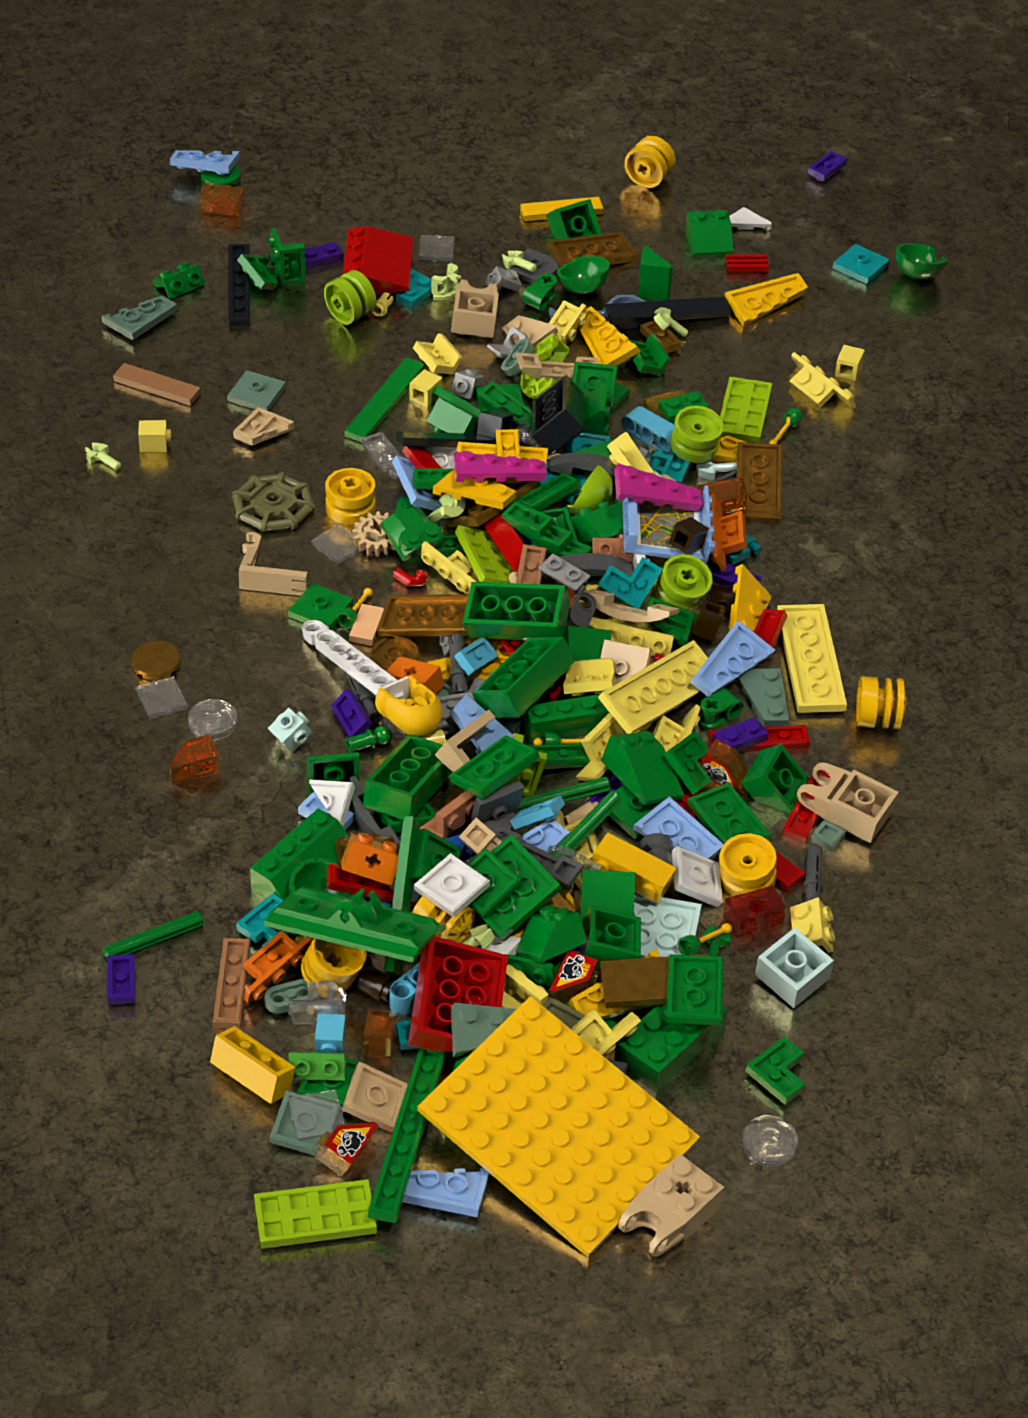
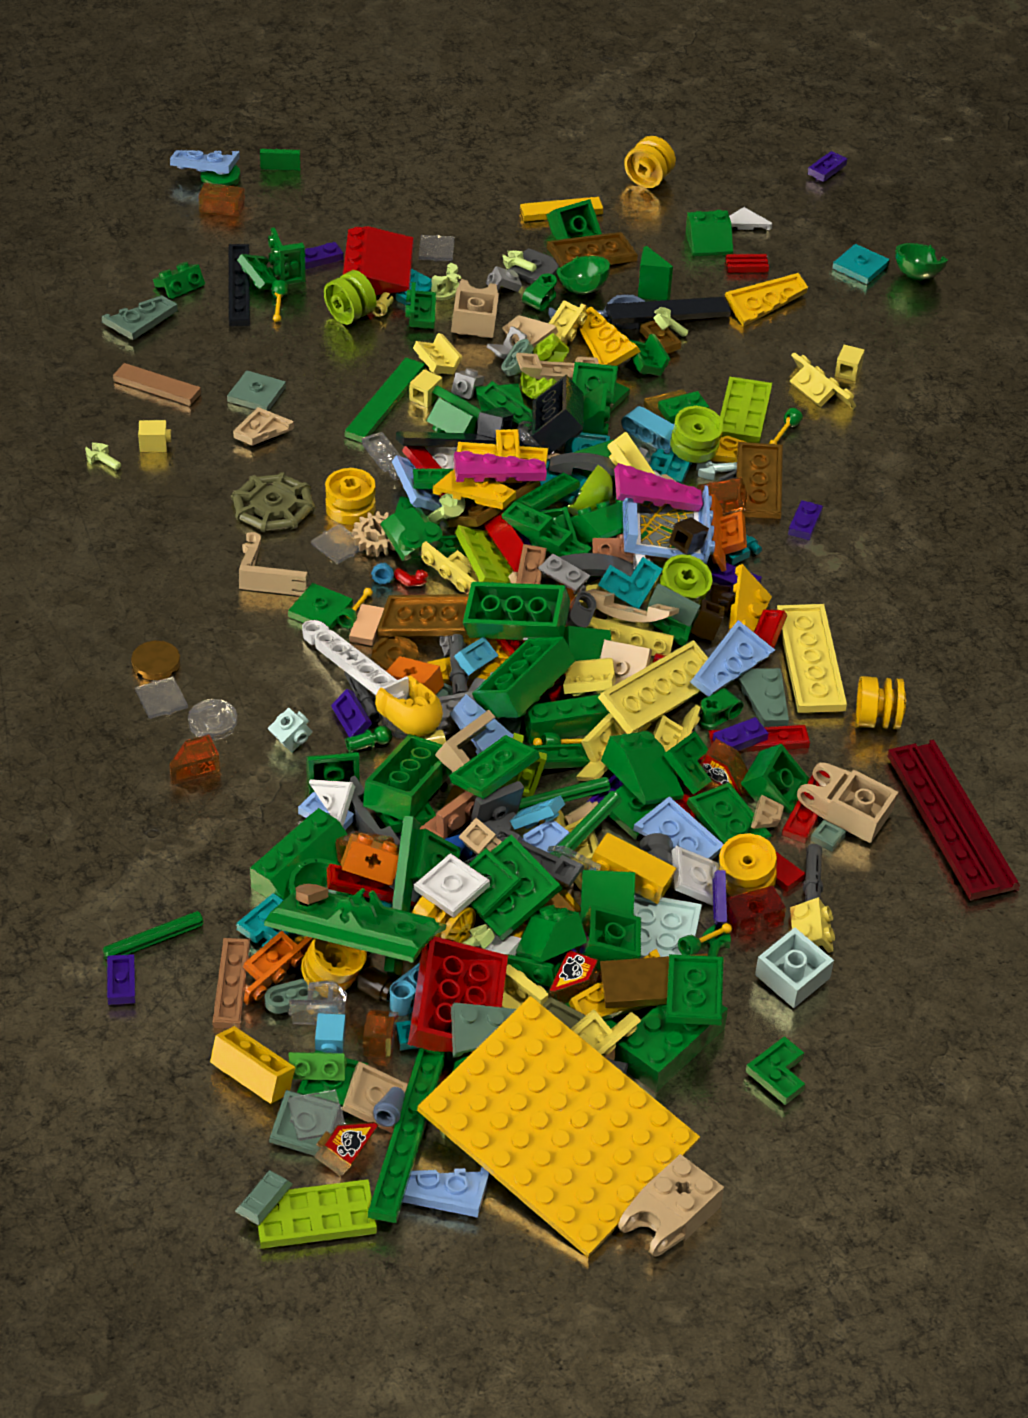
clear tile [742,1115,798,1167] -> none
none -> sand green tile [235,1170,293,1225]
none -> green tile [260,149,301,171]
none -> green hinge [271,280,288,322]
none -> medium nougat tile [296,884,328,905]
none -> dark azure piece [371,562,394,584]
none -> sand blue cone [373,1087,405,1127]
none -> green bracket [405,282,436,328]
none -> sand green tile [648,584,701,627]
none -> dark purple tile [712,870,727,927]
none -> tan tile [751,795,784,829]
none -> dark purple plate [788,500,823,541]
none -> dark red plate [887,739,1020,900]

